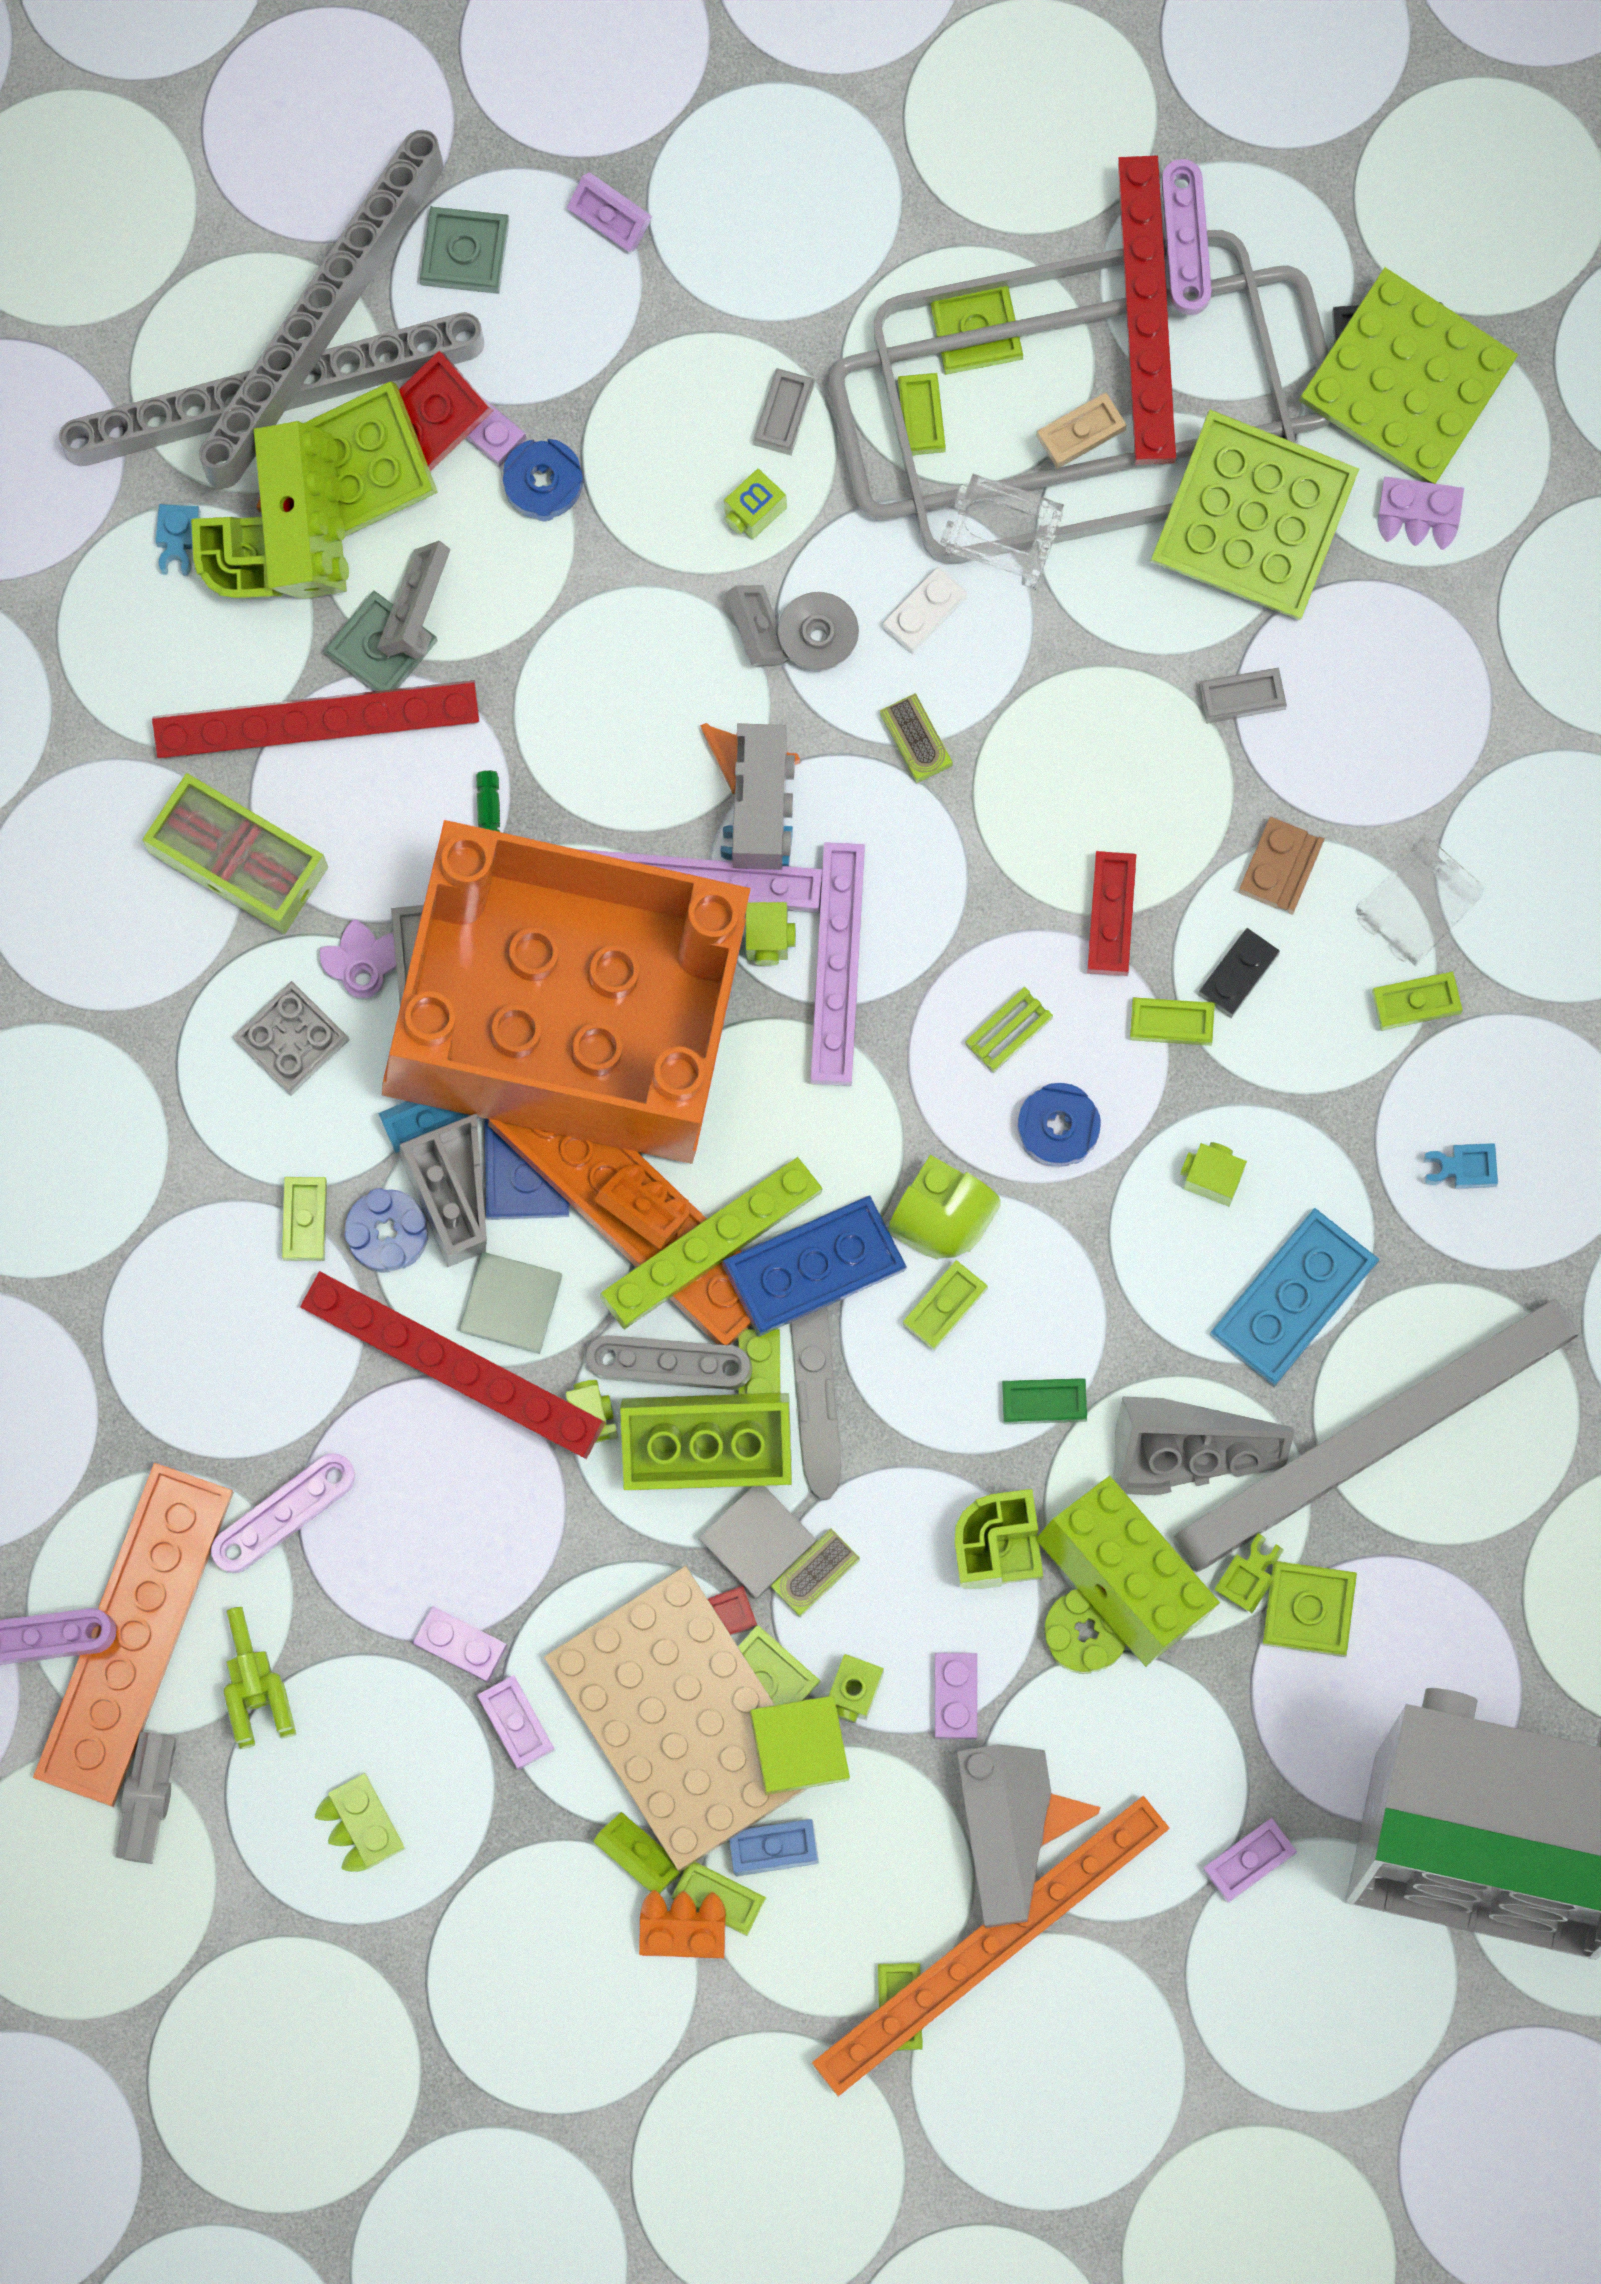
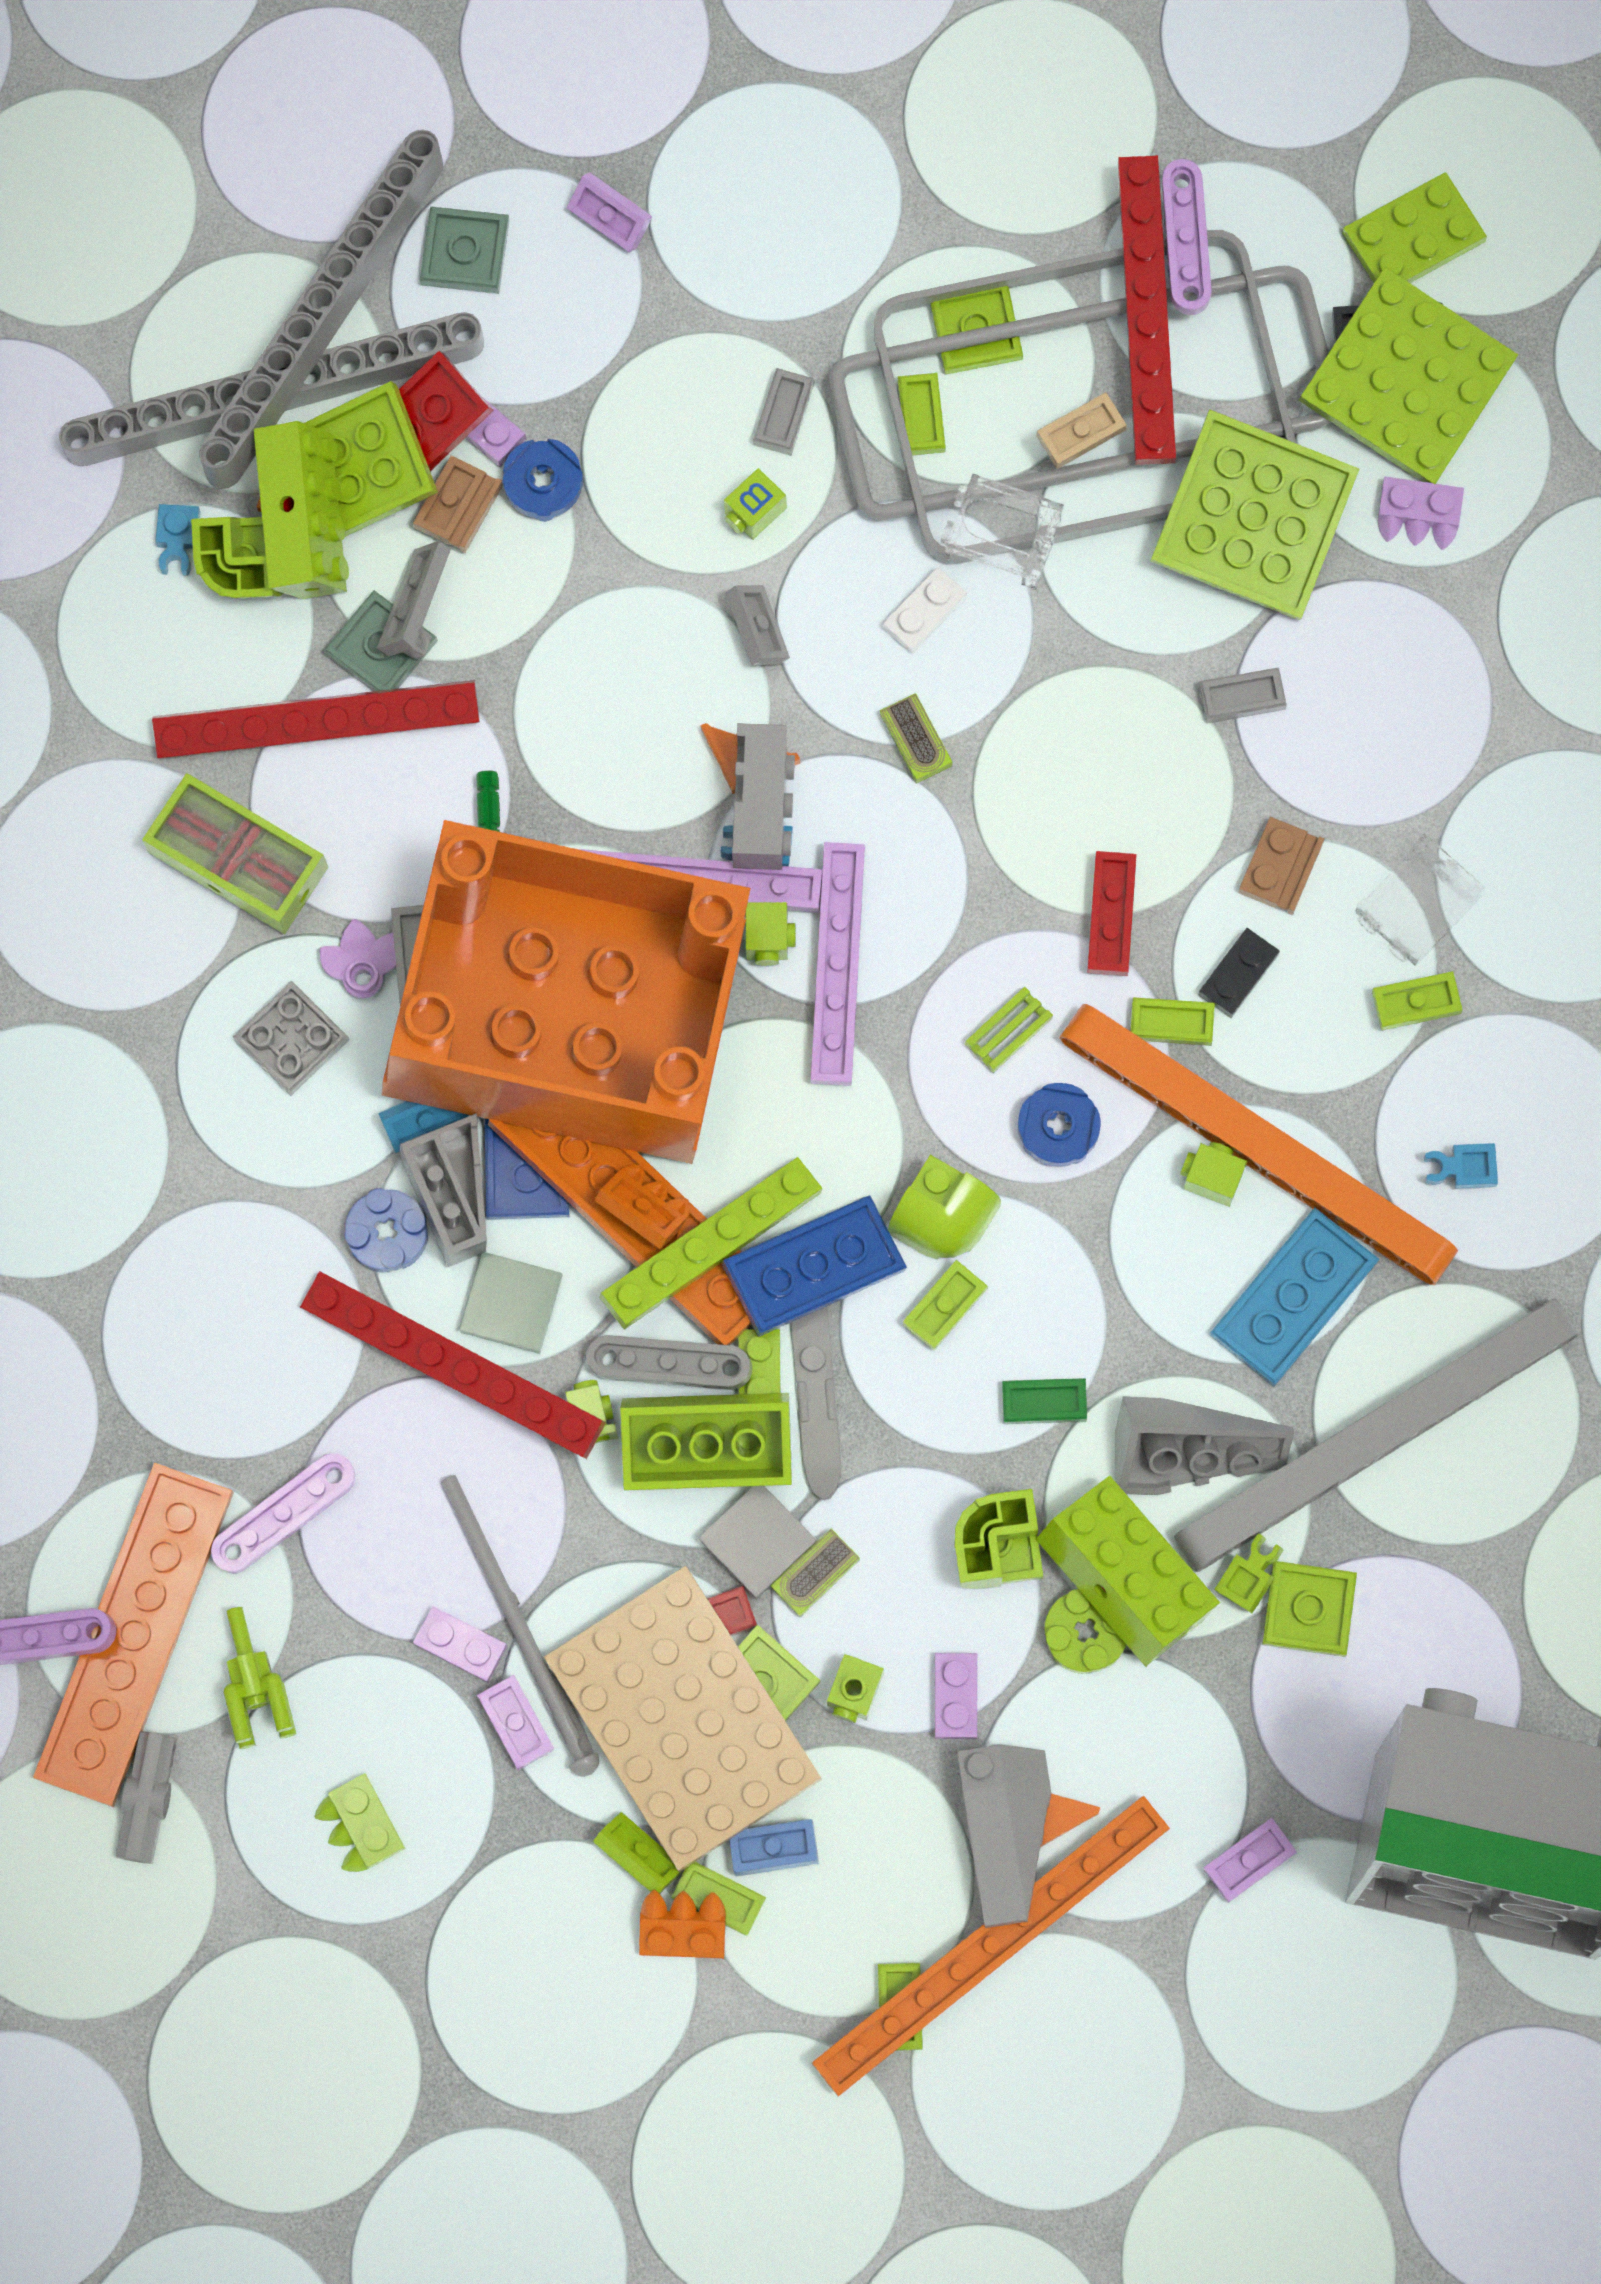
lime plate [282,1177,327,1261] -> none
lime tile [749,1695,850,1795] -> none
light grey dish [778,592,859,670] -> none
none -> medium nougat plate [413,455,503,553]
none -> light grey bar [441,1475,599,1777]
none -> orange beam [1059,1003,1458,1286]
none -> lime plate [1342,172,1487,283]

